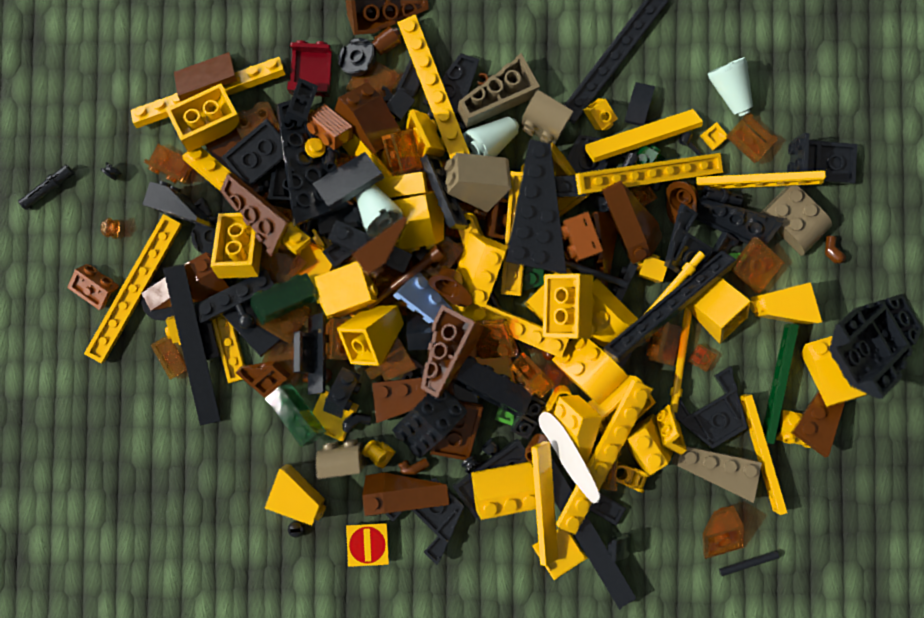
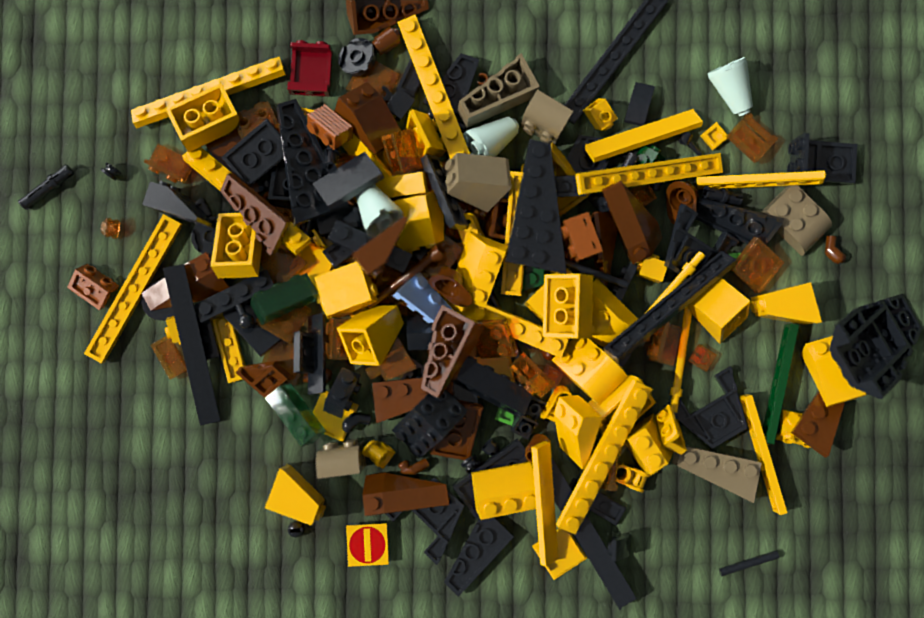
reddish brown tile [174,52,237,101] -> none
black hinge [283,78,318,127] -> none
yellow plate [305,138,326,158] -> none
white sticker [538,412,599,503] -> none
clear orange slope [702,506,744,559] -> none
none -> black wing [444,517,514,597]

